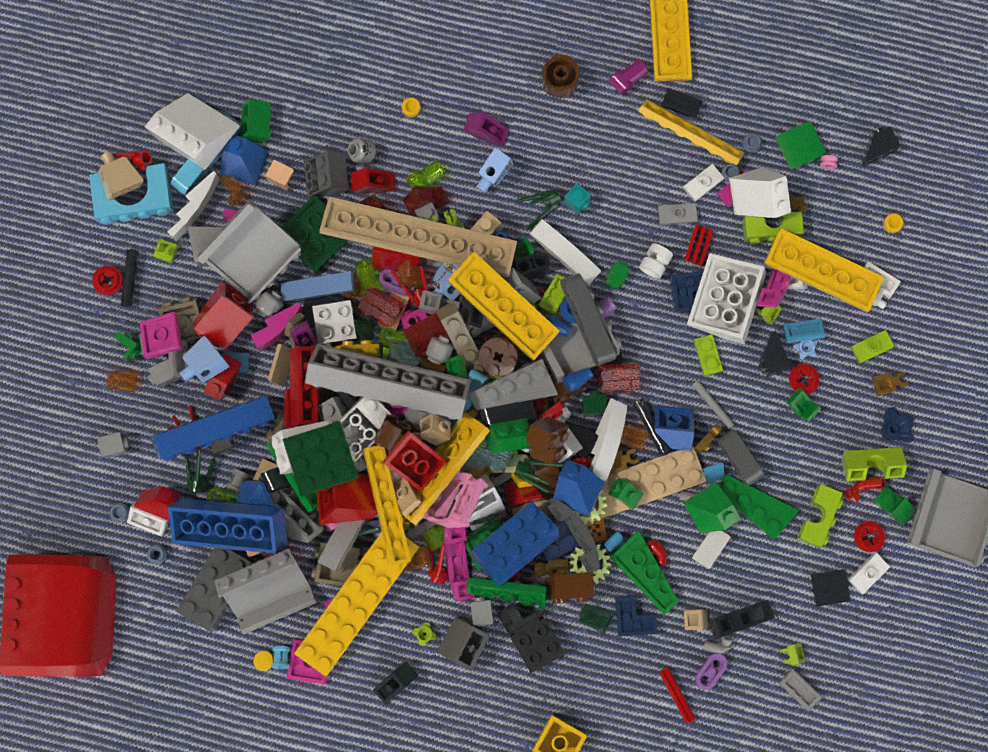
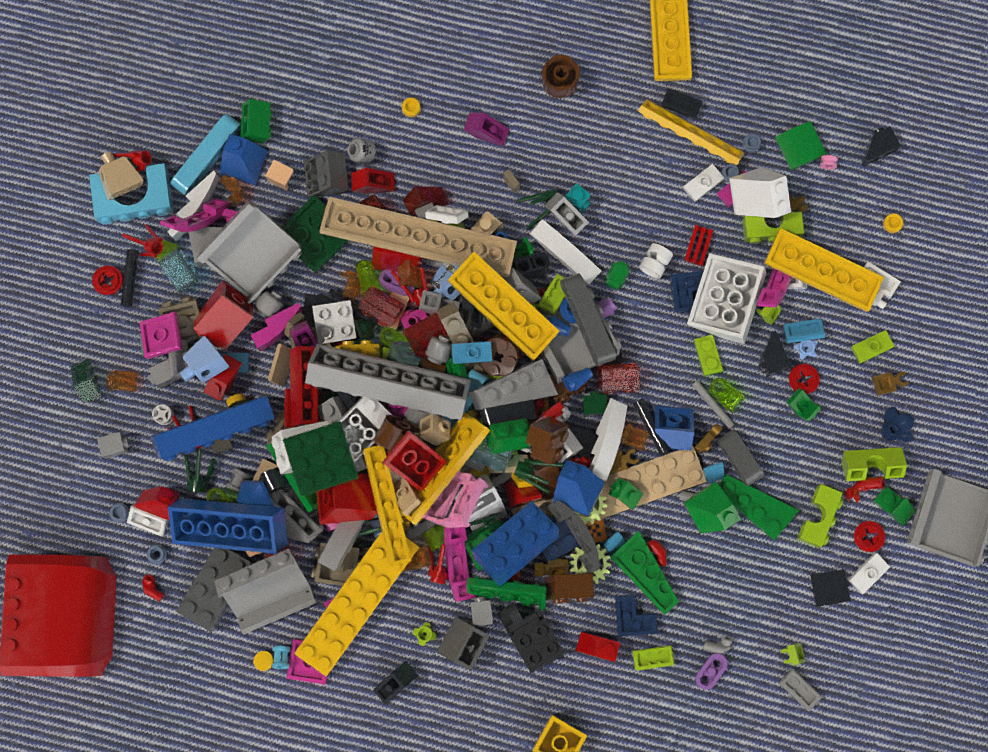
green bracket [114,331,141,362] -> none
white slope [145,93,240,170] -> none
medium blue tile [281,271,354,303] -> none
clear neon green piece [406,161,445,196] -> none
light blue torso [476,148,514,193] -> none
clear green bracket [579,604,613,634] -> none
magenta piece [609,59,648,95] -> none
light grey plate [658,203,698,226] -> none
red axle [659,668,695,724] -> none
tan slope [684,609,708,630] -> none
white slope [692,531,731,569] -> none
black slope [708,599,774,639] -> none
none -> clear green slope [71,359,101,404]
none -> red plant [122,224,163,258]
none -> red arm [142,574,165,602]
none -> white wheel [152,405,174,425]
none -> clear light blue brick [157,248,199,294]
none -> dark pink slope [160,198,229,232]
none -> yellow tile [226,393,247,408]
none -> white plate [425,205,468,224]
none -> dark azure plate [451,342,492,364]
none -> dark tan tile [503,169,520,193]
none -> light grey brick [545,192,589,236]
none -> red slope [576,632,620,662]
none -> lime plate [632,645,675,671]
none -> clear neon green piece [708,378,745,413]

